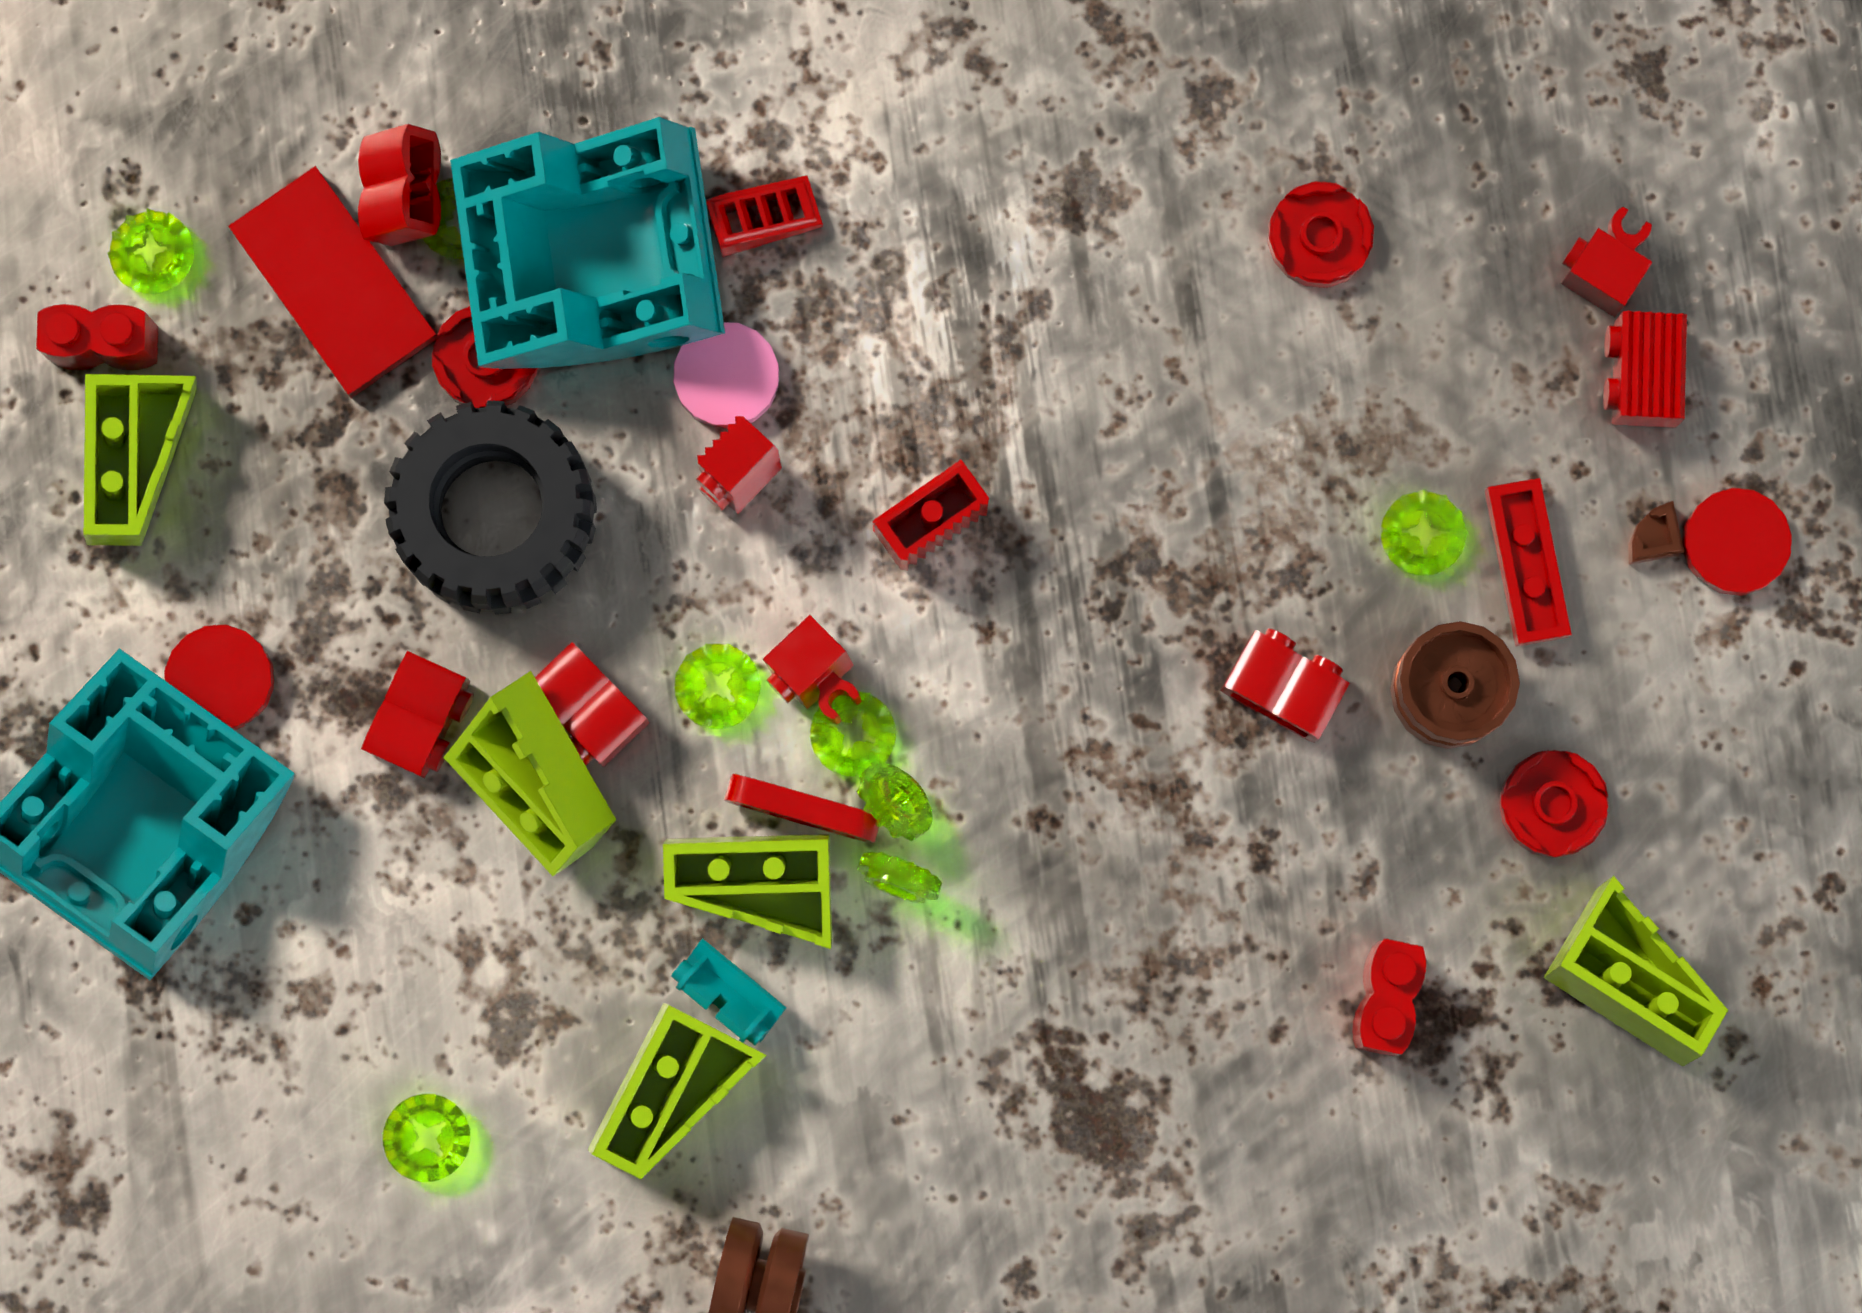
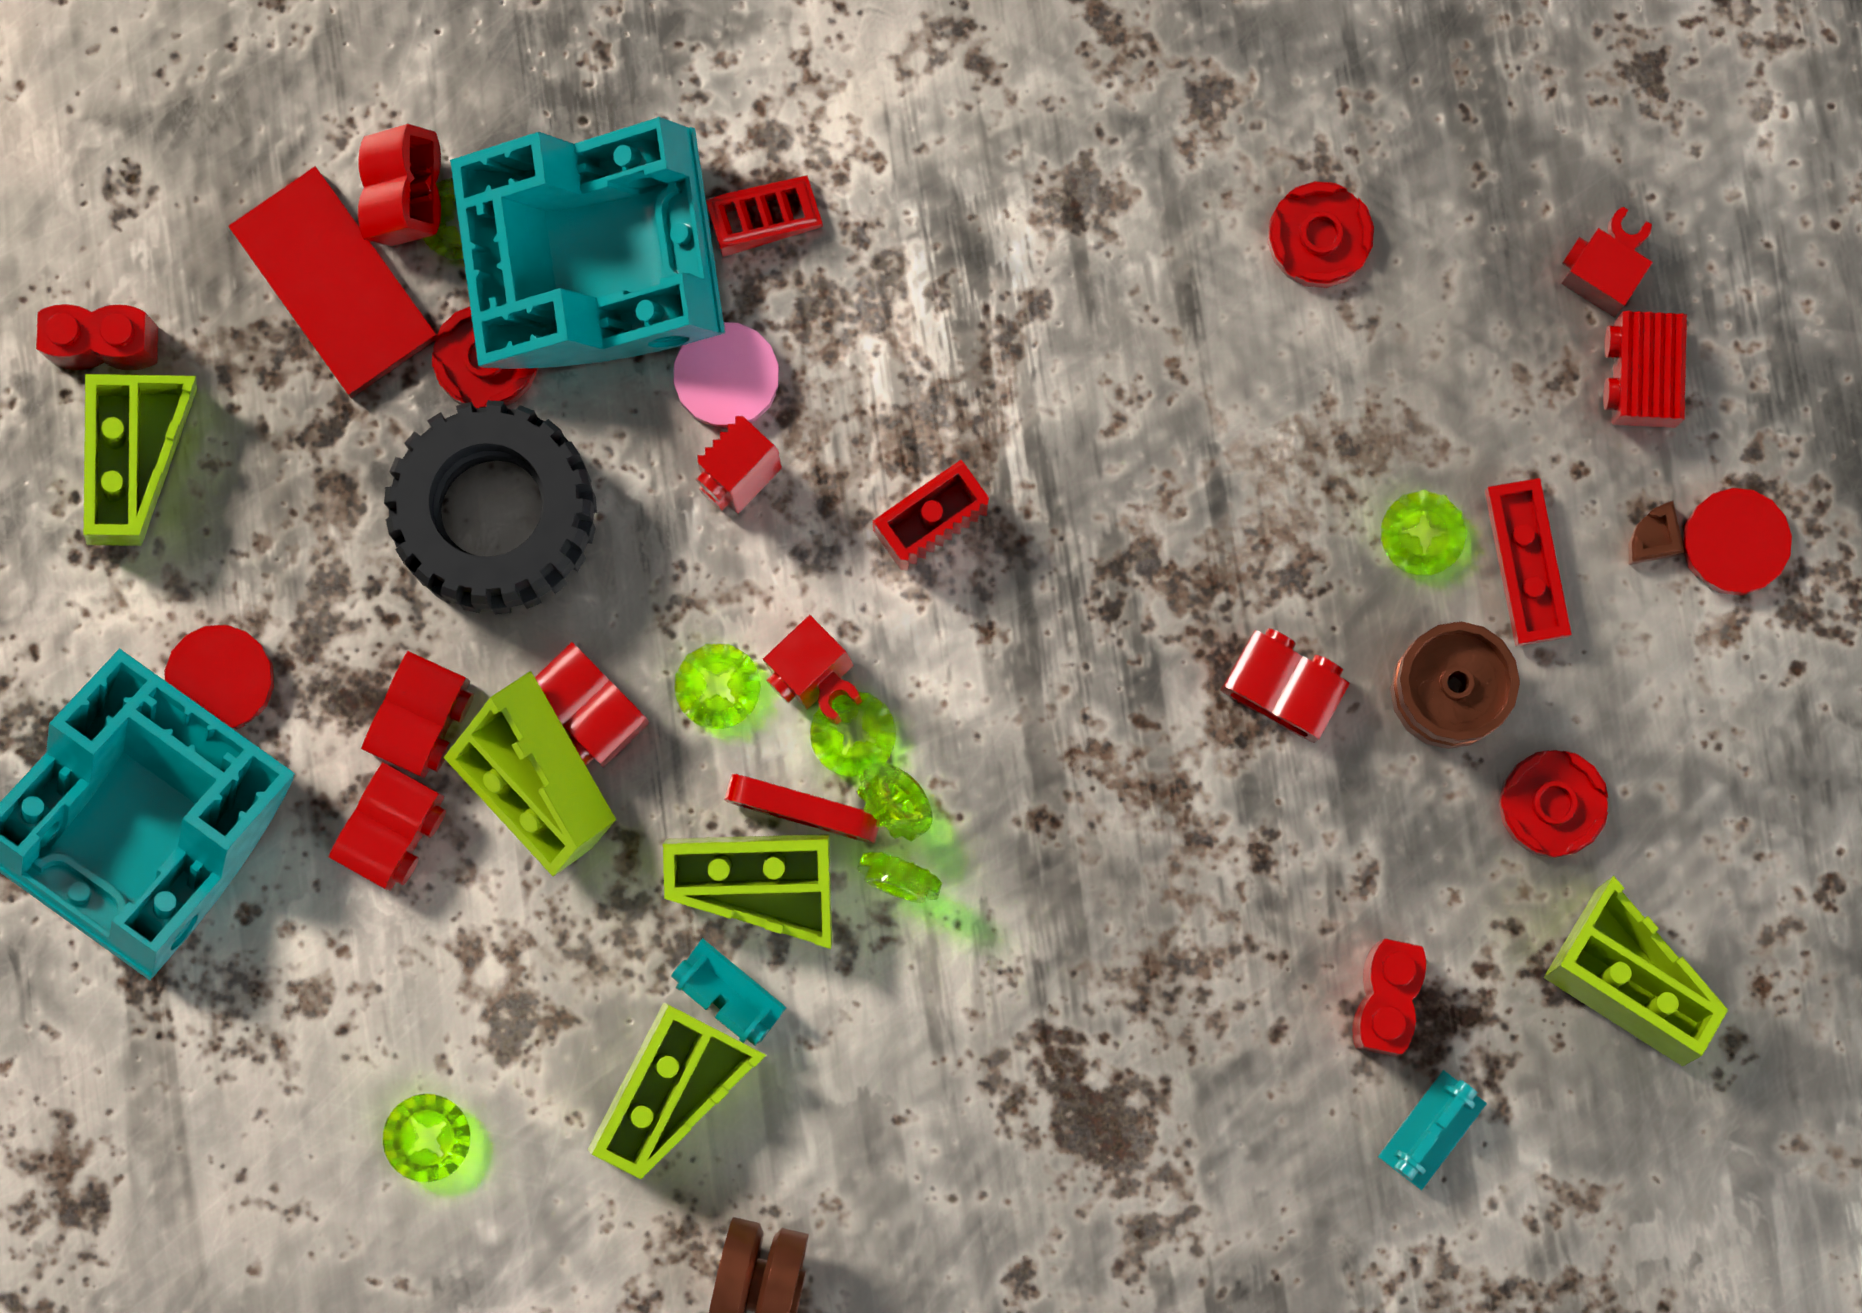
clear neon green gear [107,208,195,294] -> none
none -> red brick [328,762,446,891]
none -> teal hinge [1378,1070,1487,1191]

